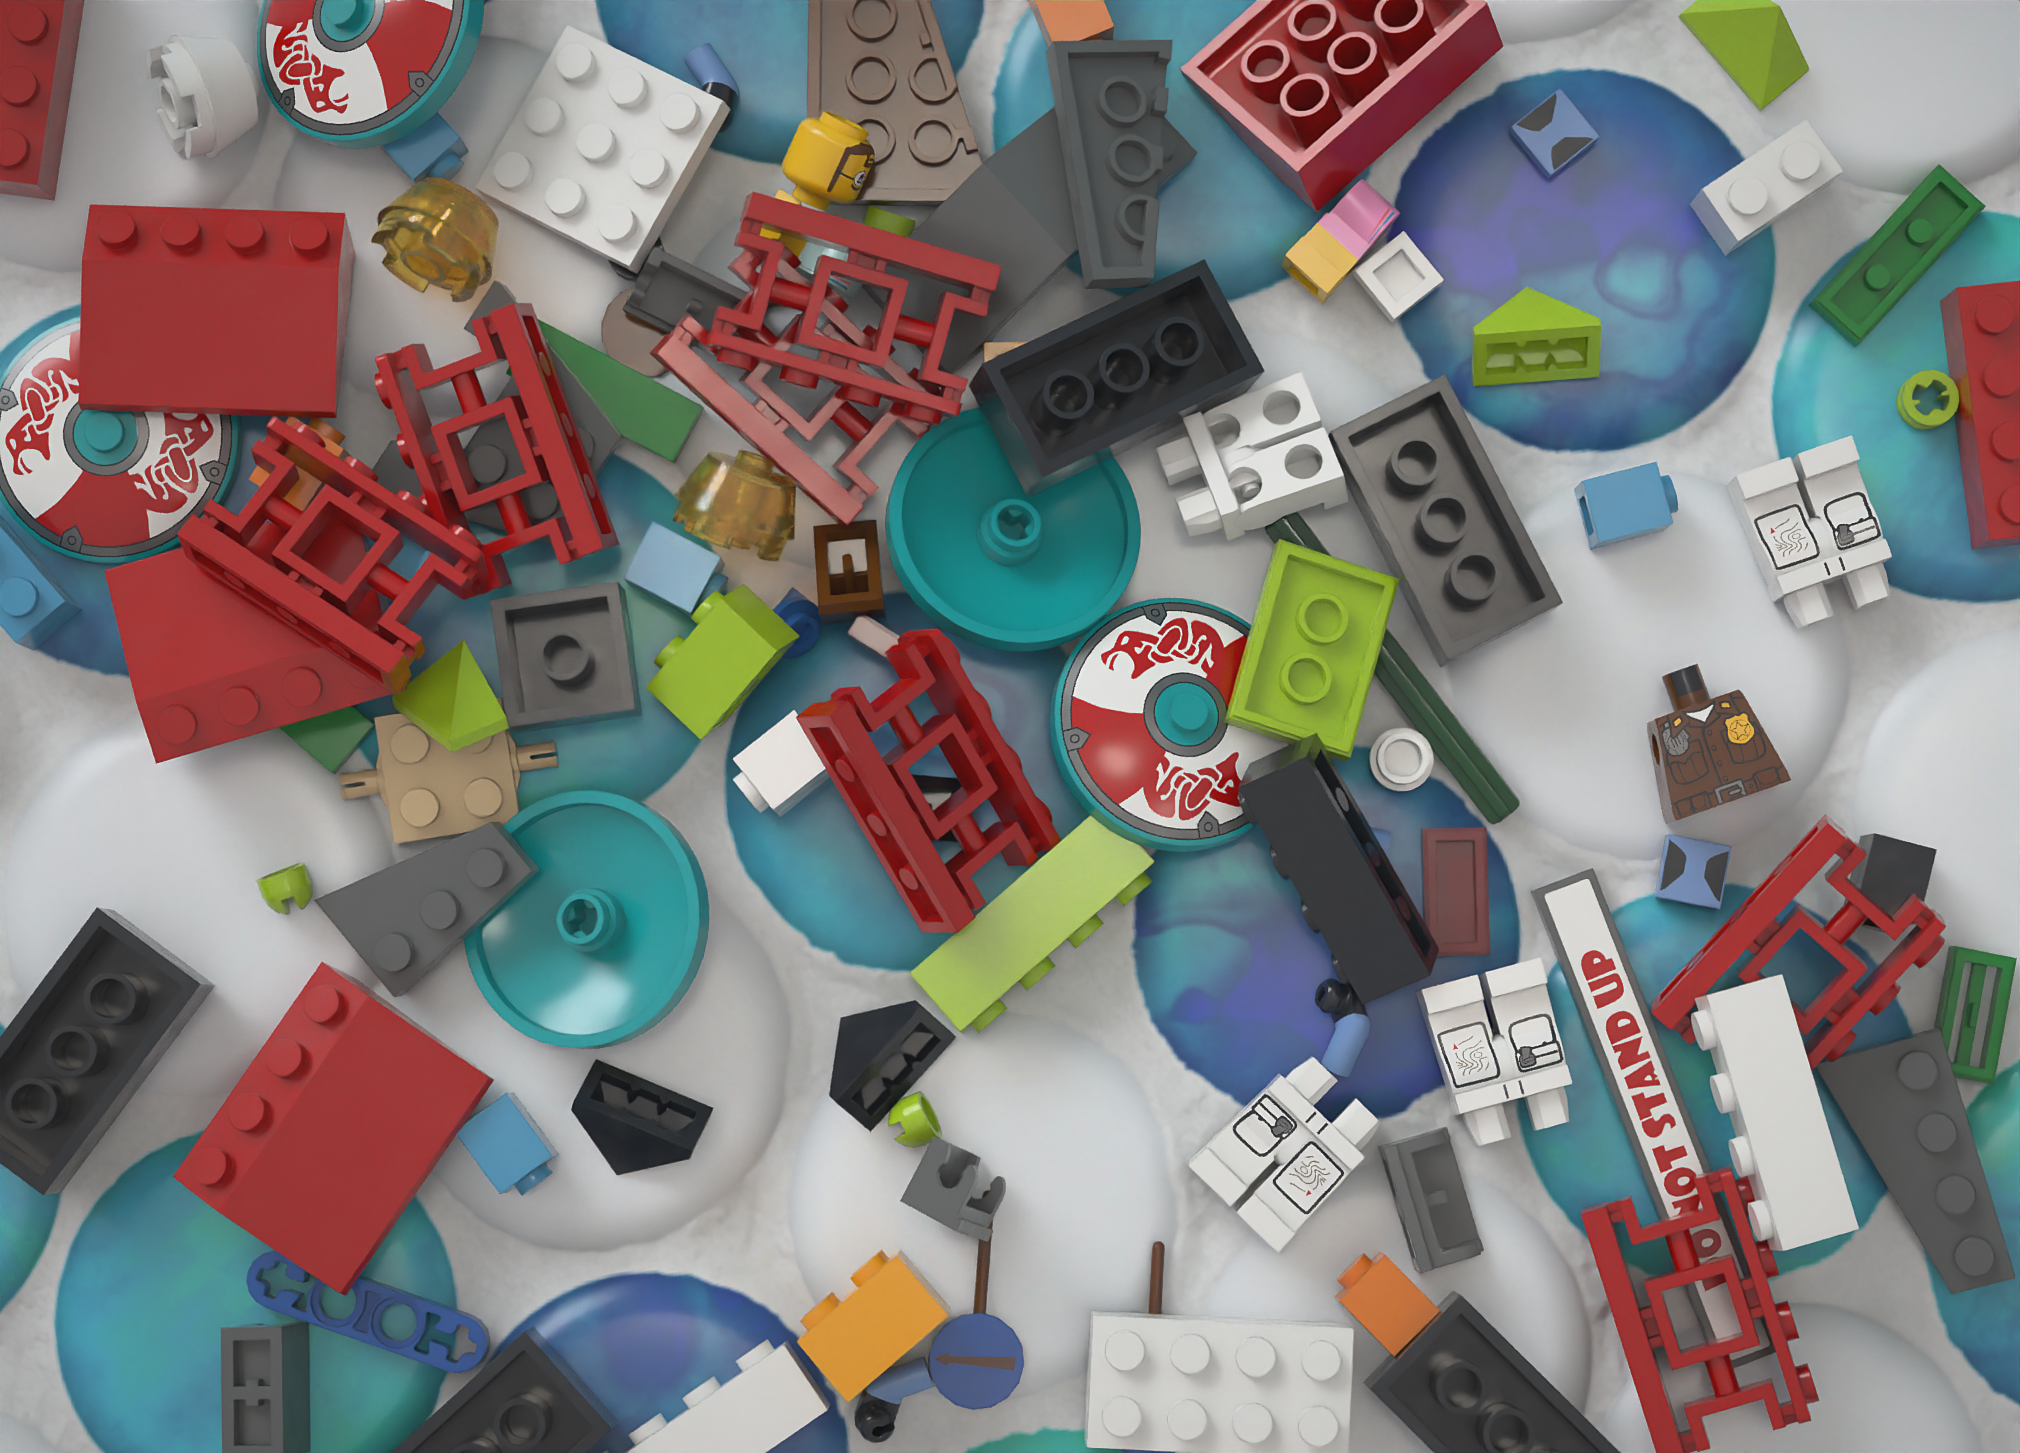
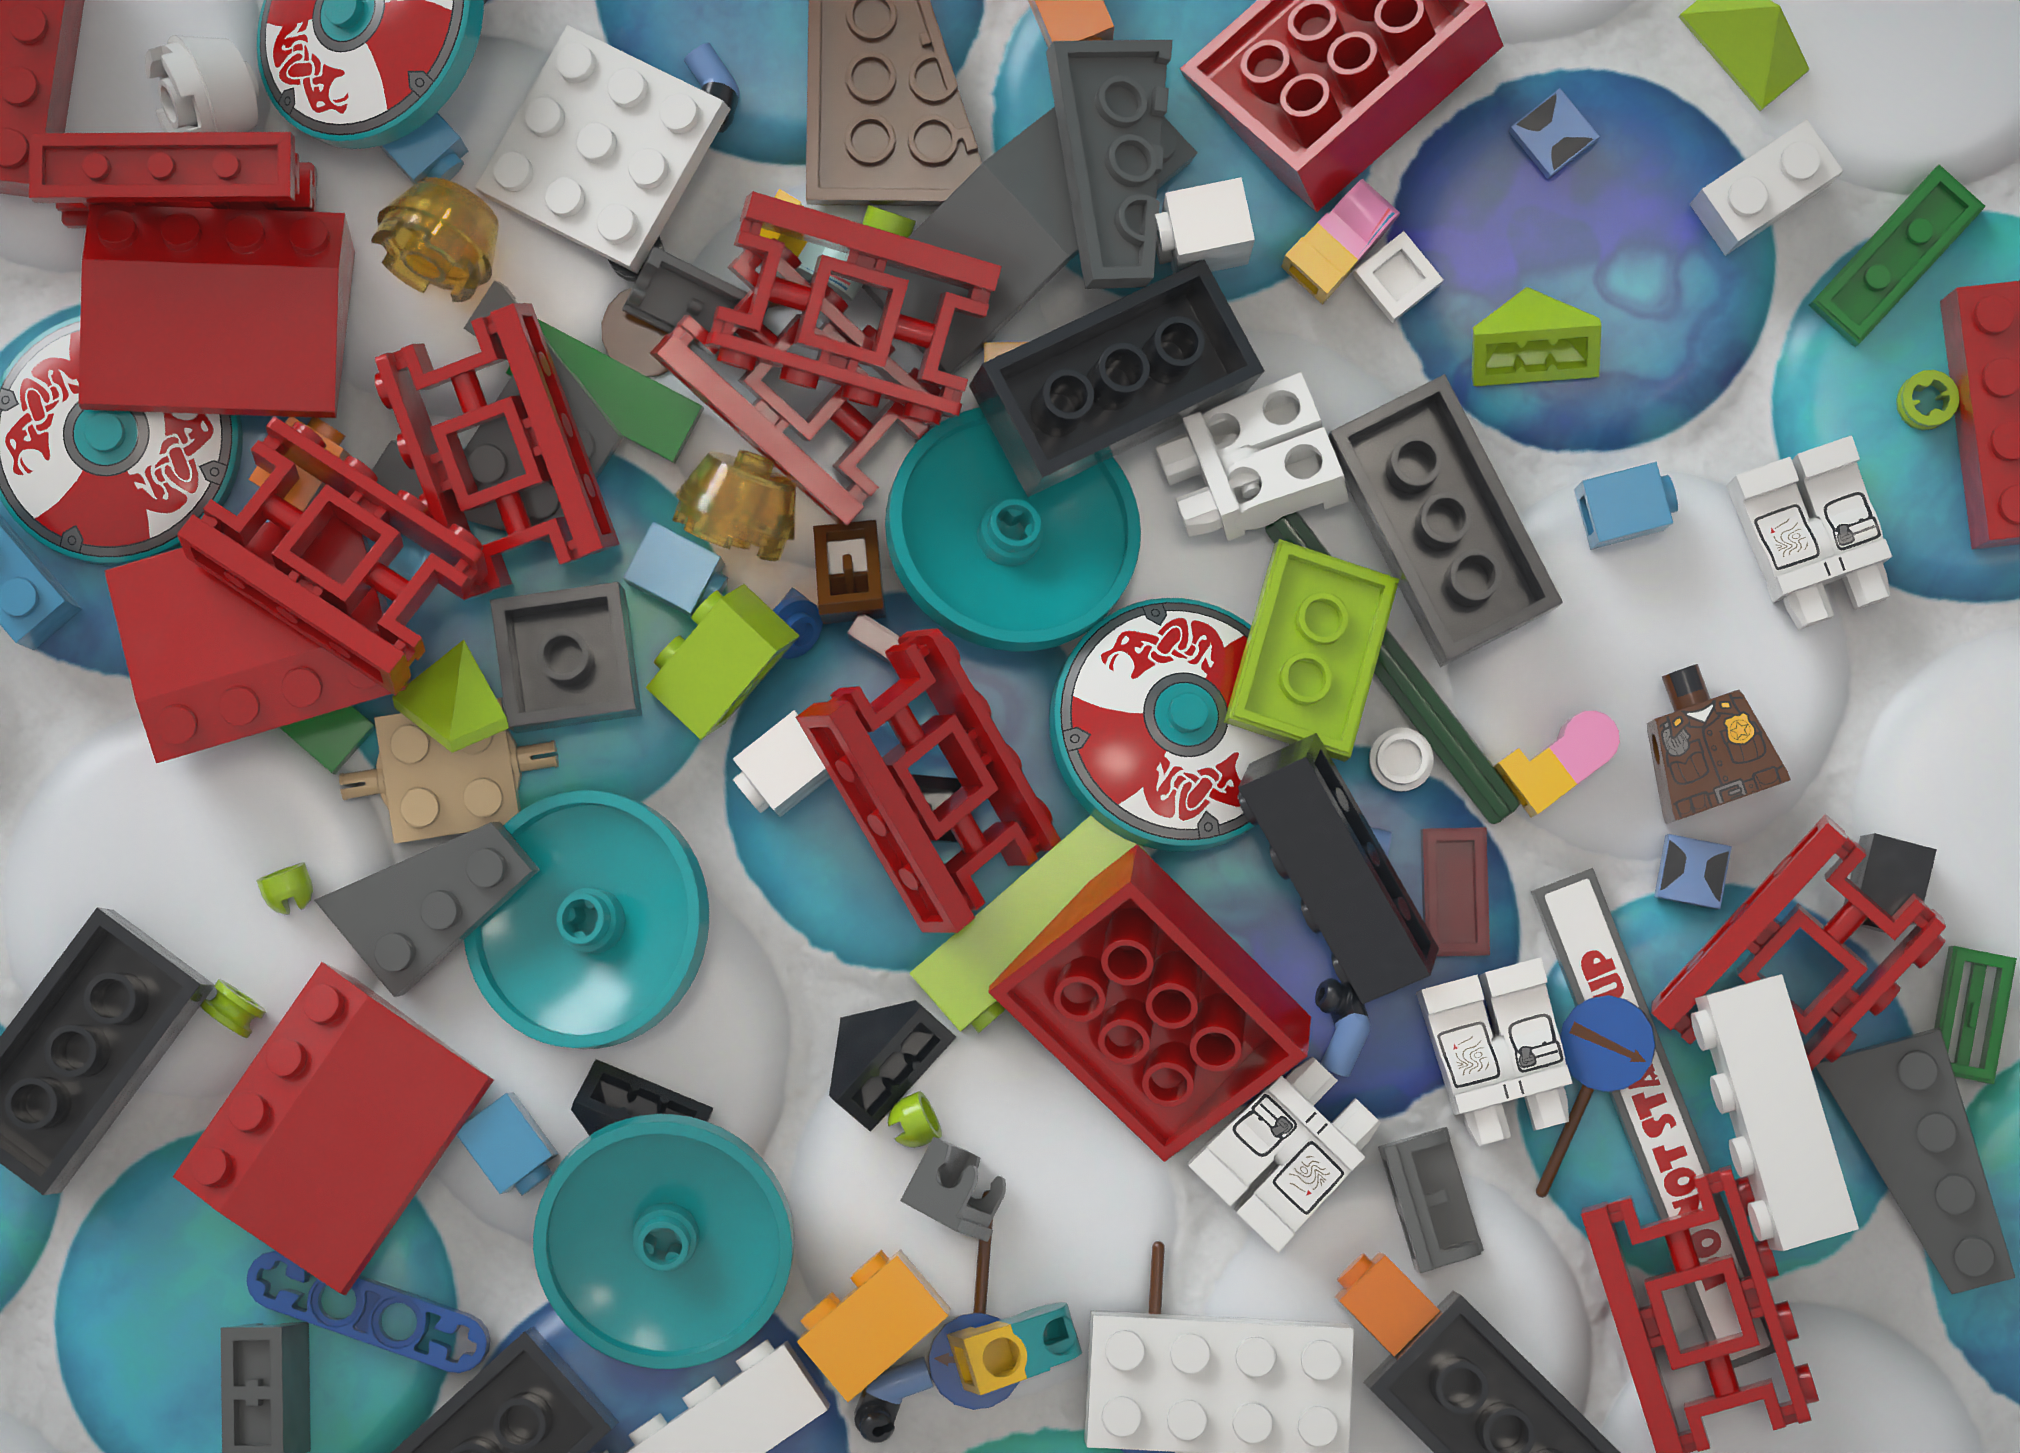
yellow head [782,110,875,211] -> none
none -> red fence [29,132,317,228]
none -> lime bush [200,979,266,1038]
none -> teal dish [533,1114,794,1369]
none -> leg [947,1302,1082,1395]
none -> red slope [988,844,1311,1162]
none -> white brick [1155,177,1255,274]
none -> leg [1494,711,1620,817]
none -> blue piece [1536,995,1656,1198]

